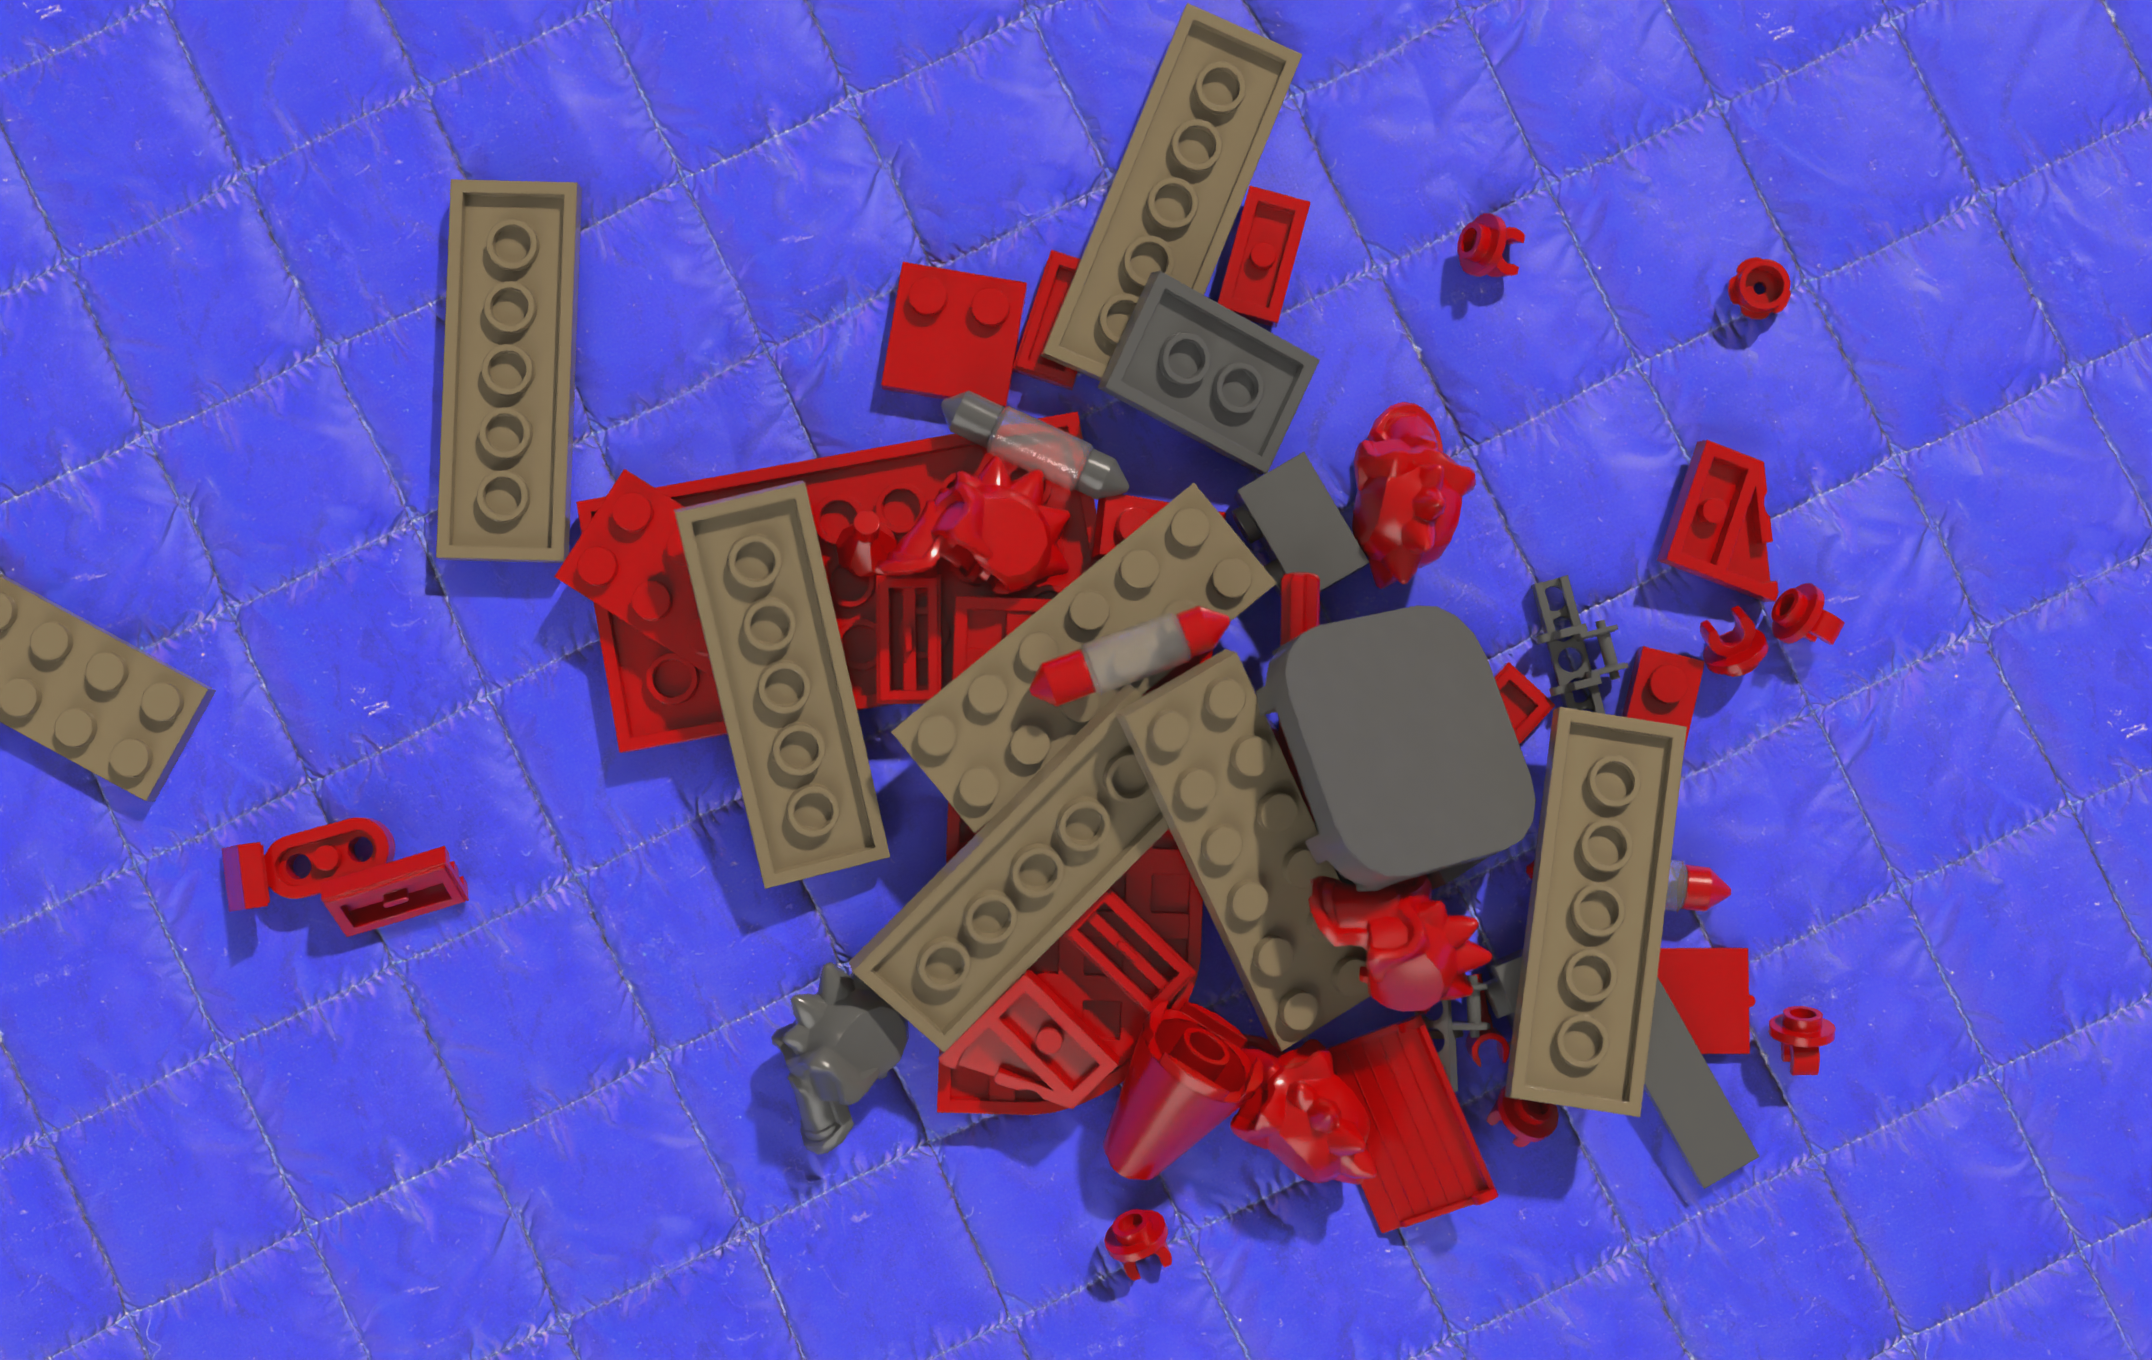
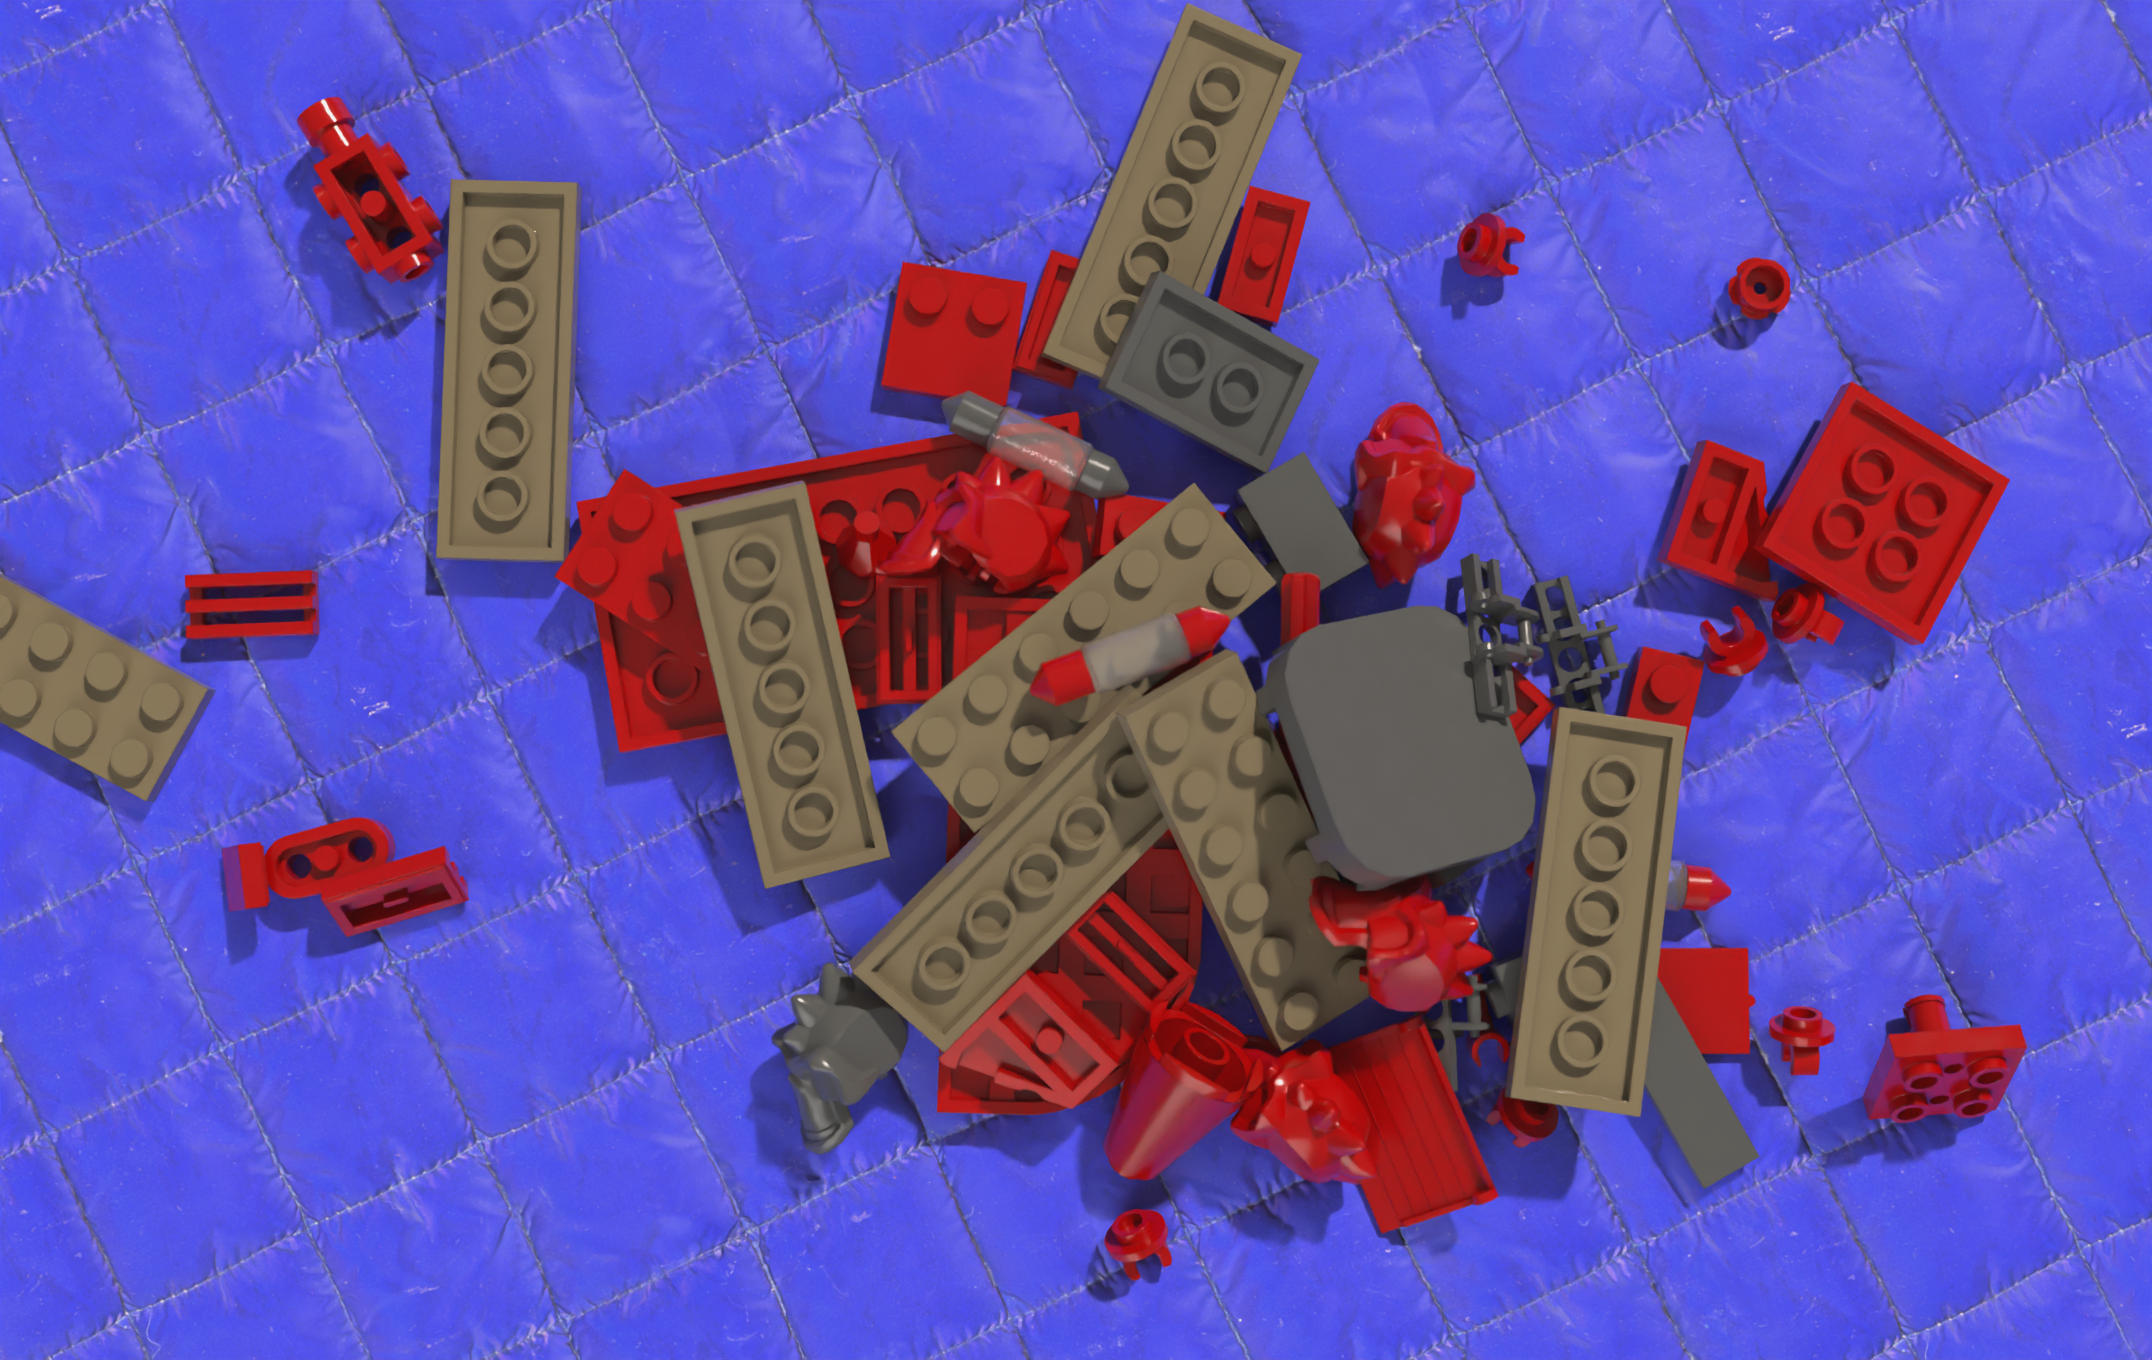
none -> red tile [185,570,320,640]
none -> red brick [297,97,445,284]
none -> dark grey piece [1460,553,1544,719]
none -> red plate [1753,381,2010,645]
none -> red plate [1863,994,2027,1123]

